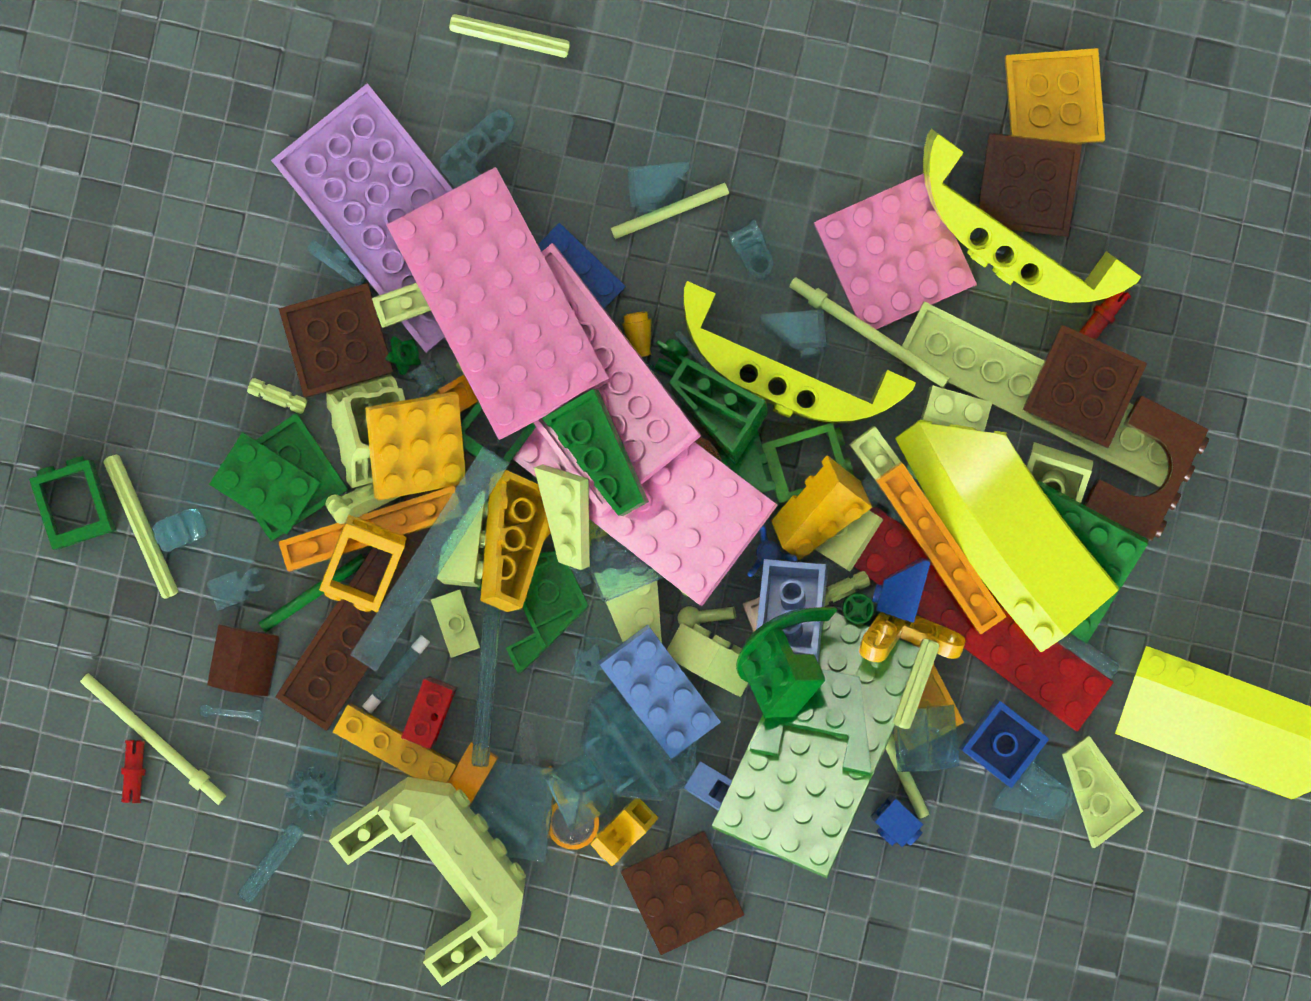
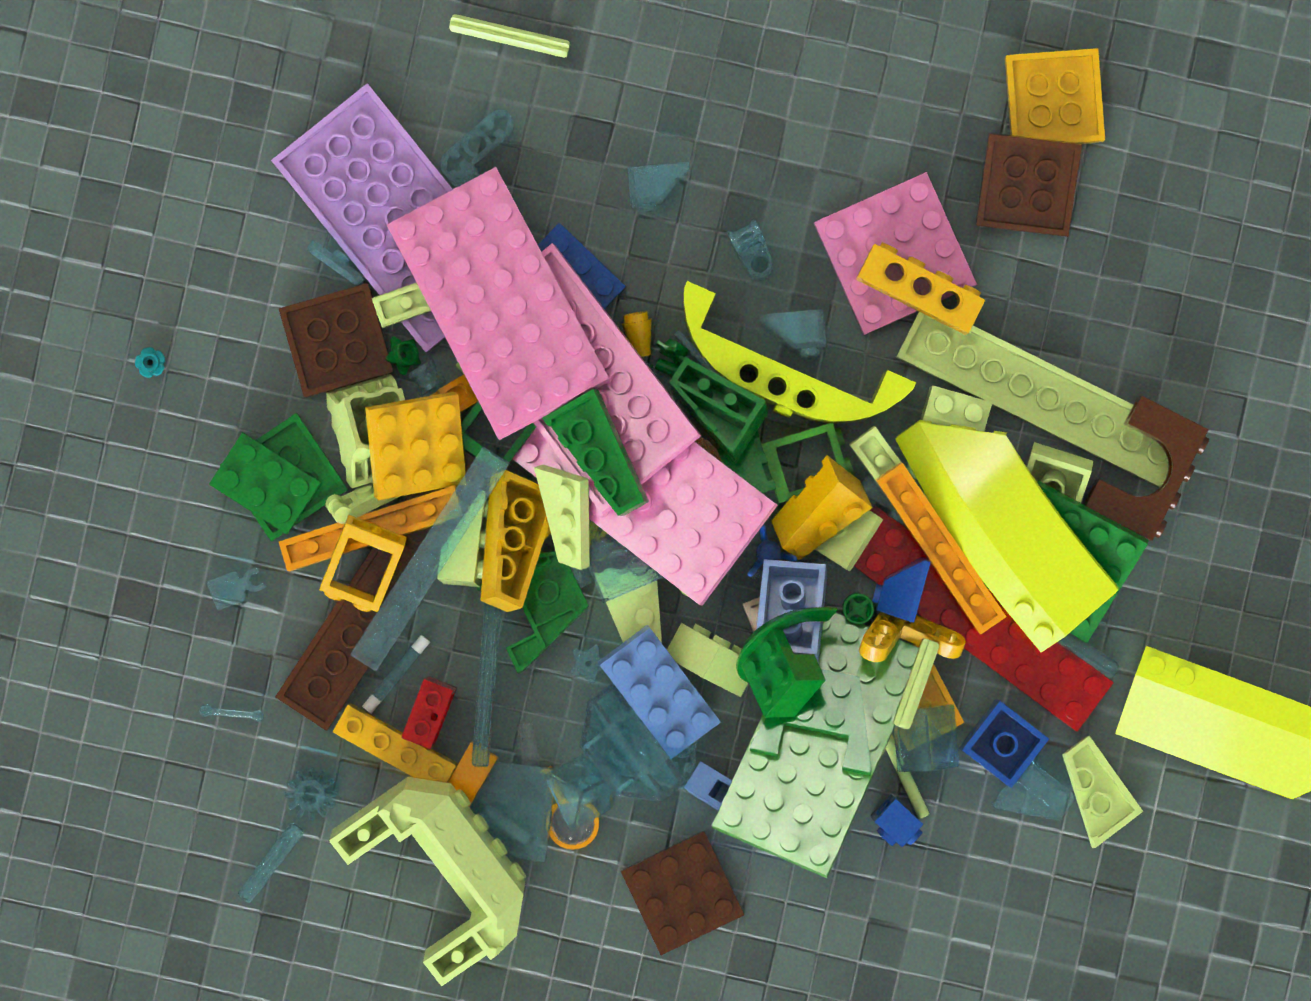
green window [29,456,116,550] -> none
yellowish green bar [80,673,226,805] -> none
yellowish green axle [103,454,178,598] -> none
red pin [121,740,146,803] -> none
clear light blue gear [152,508,208,552] -> none
copper slope [207,625,280,697] -> none
yellowish green axle [247,378,307,414] -> none
green bar [259,554,365,633] -> none
yellowish green plate [431,589,481,658] -> none
yellow brick [590,796,659,866] -> none
yellowish green bar [611,183,729,239] -> none
yellowish green bar [677,606,736,629] -> none
yellowish green bar [789,277,950,388] -> none
yellowish green axle [824,571,871,607] -> none
neon yellow slope [923,128,1141,303] -> none
reddish brown plate [1022,325,1147,448] -> none
red pin [1079,291,1131,340] -> none
none -> teal plate [135,347,165,378]
none -> yellow brick [855,242,985,335]

